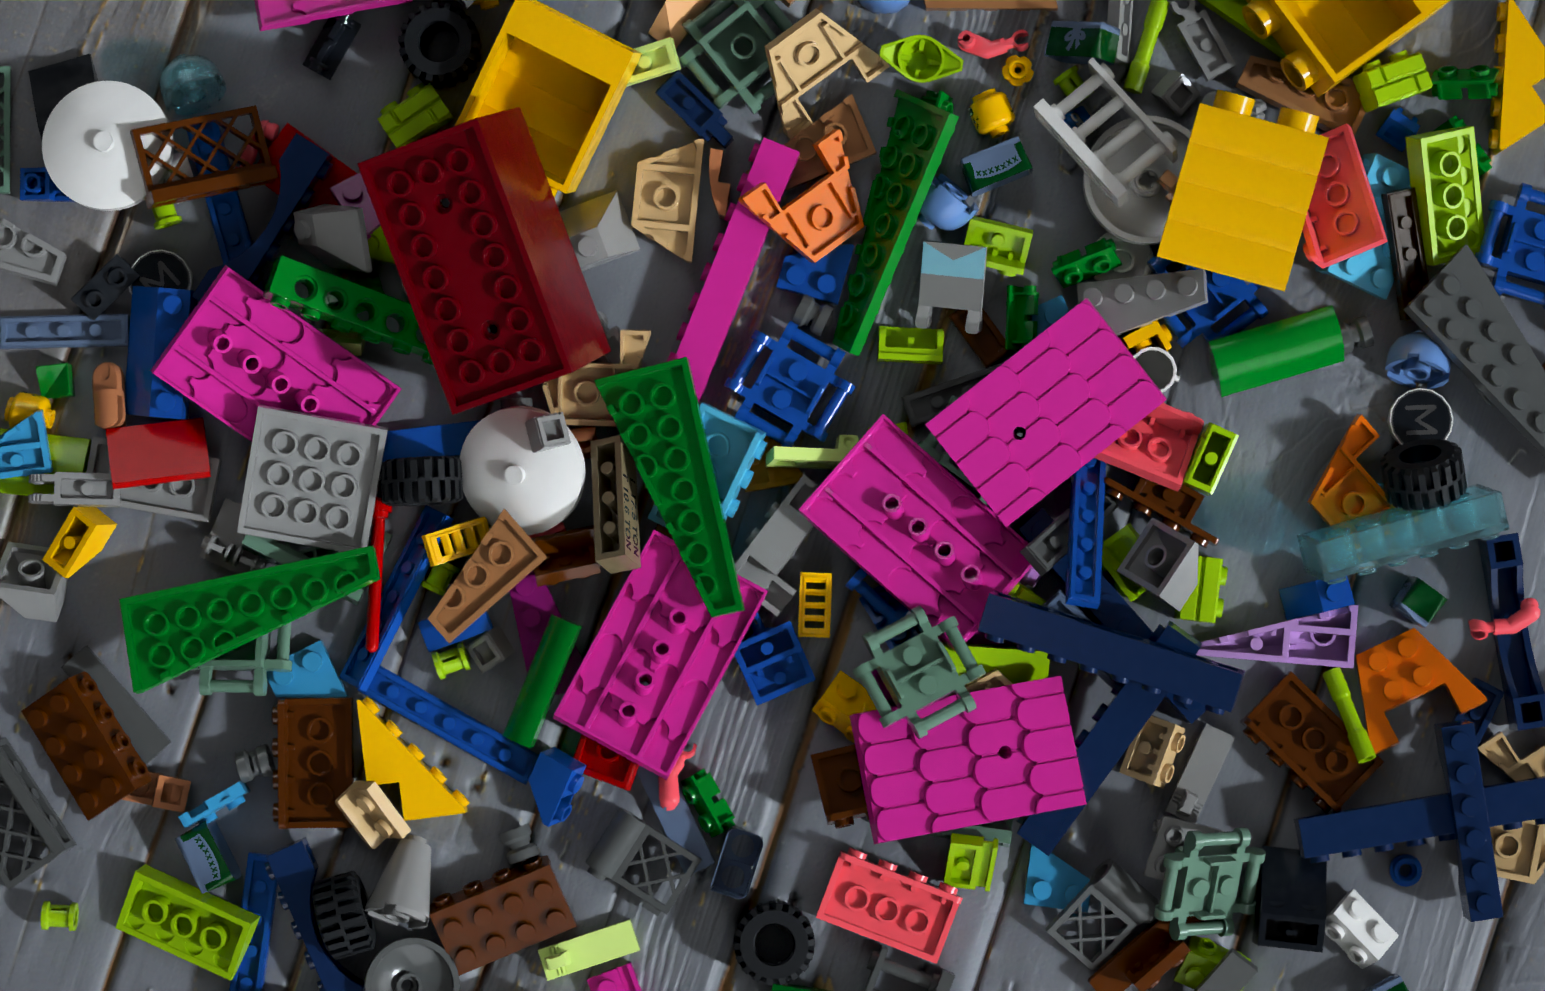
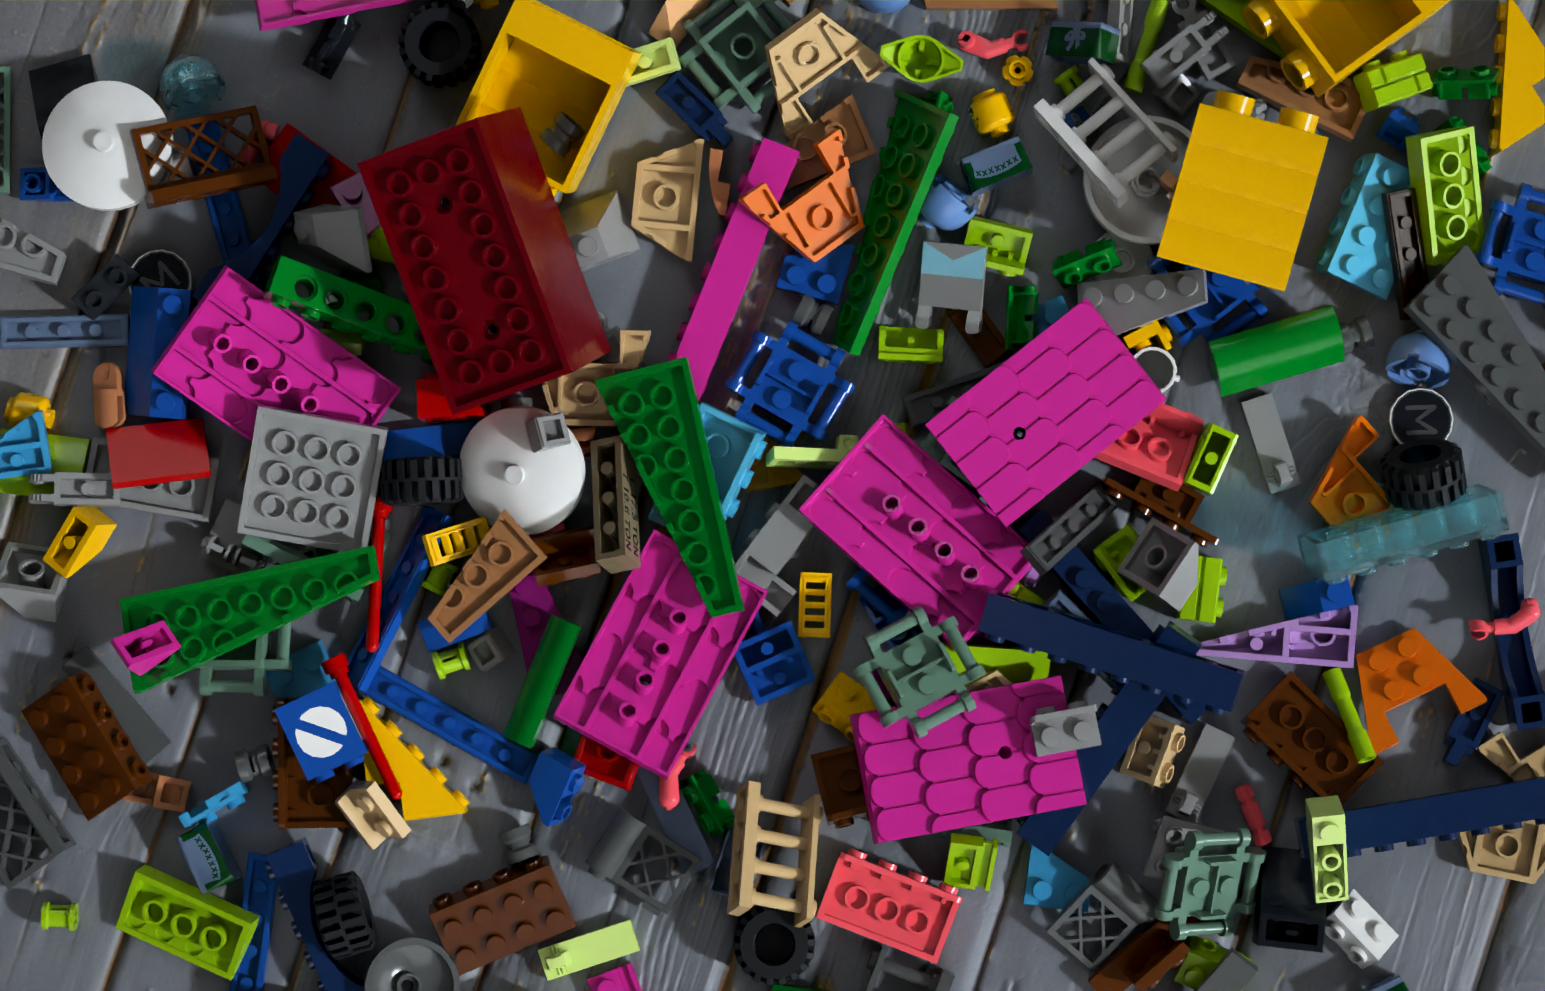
green slope [36,363,75,399] -> none
lime bush [152,204,182,229] -> none
light grey cone [365,835,431,929] -> none
lime brick [377,83,454,148] -> none
blue tile [1065,458,1106,609] -> none
coral bracket [1302,123,1388,269] -> none
dark green piece [1389,576,1448,628] -> none
blue plate [1389,854,1422,887] -> none
dark blue arch [1434,719,1504,922] -> none
none -> dark pink slope [110,620,181,676]
none -> blue brick [274,681,369,783]
none -> red piece [321,653,403,800]
none -> red slope [416,373,488,423]
none -> dark grey wheel [540,111,585,157]
none -> tan fence [727,780,823,928]
none -> light grey bracket [1028,700,1102,757]
none -> light grey hinge [1140,10,1230,90]
none -> coral axle [1234,784,1272,847]
none -> light grey hinge [1239,393,1301,494]
none -> yellowish green slope [1305,795,1349,903]

